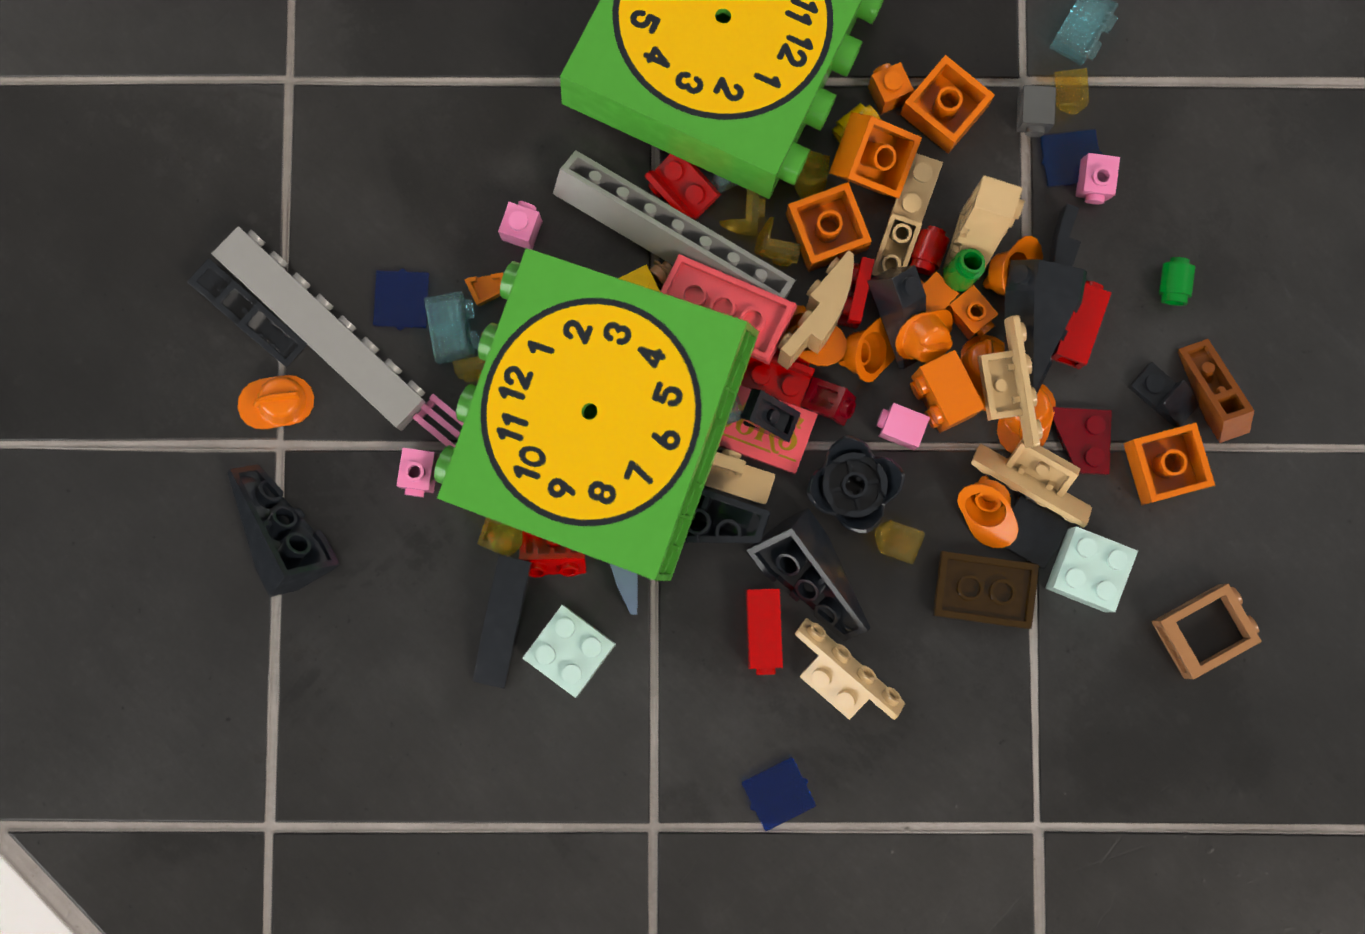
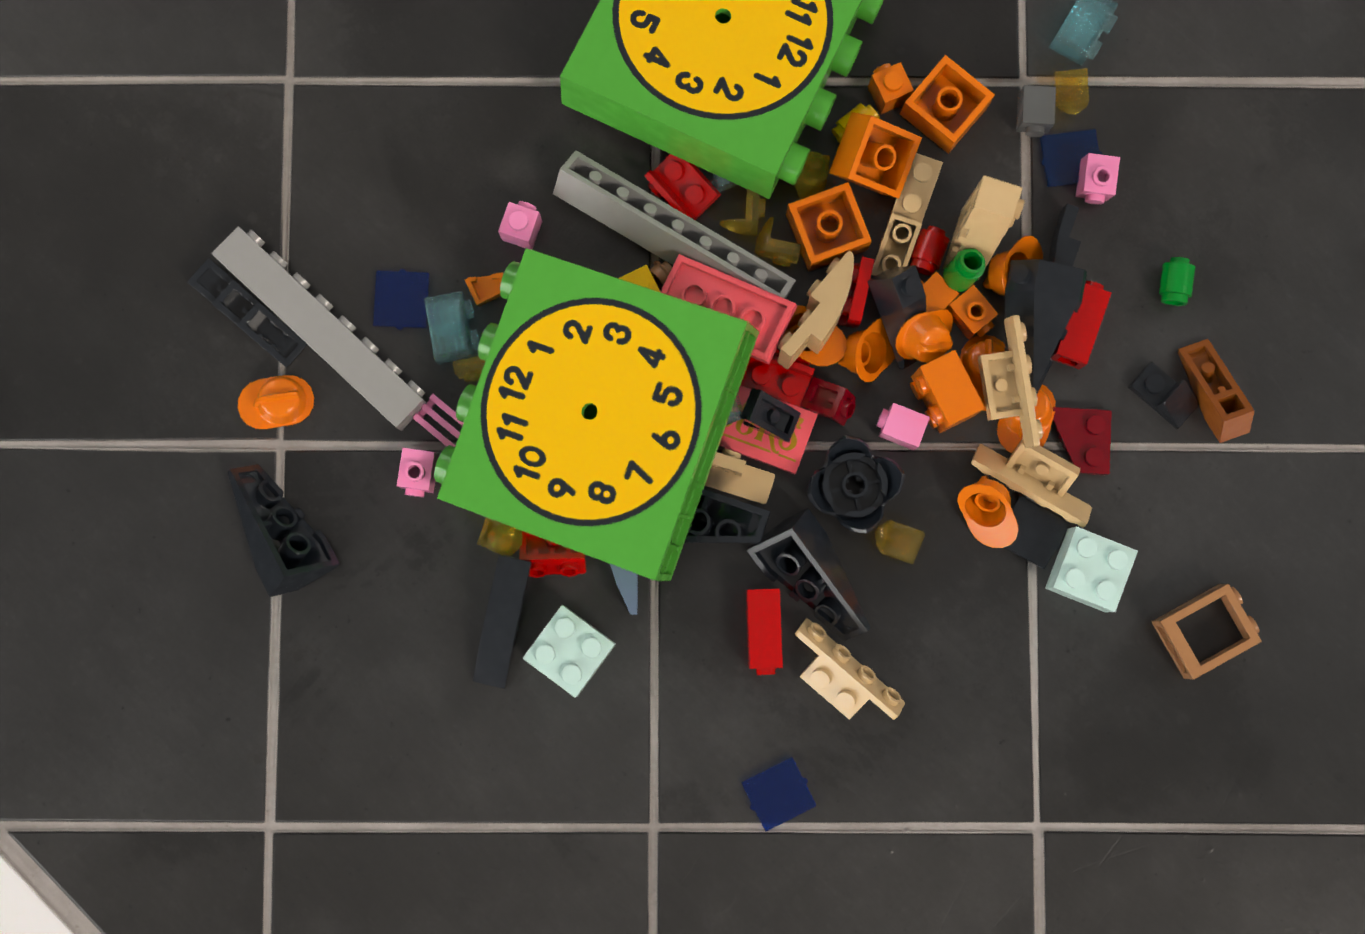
dark brown plate [933,551,1039,629] -> none
orange brick [1123,423,1215,505] -> none

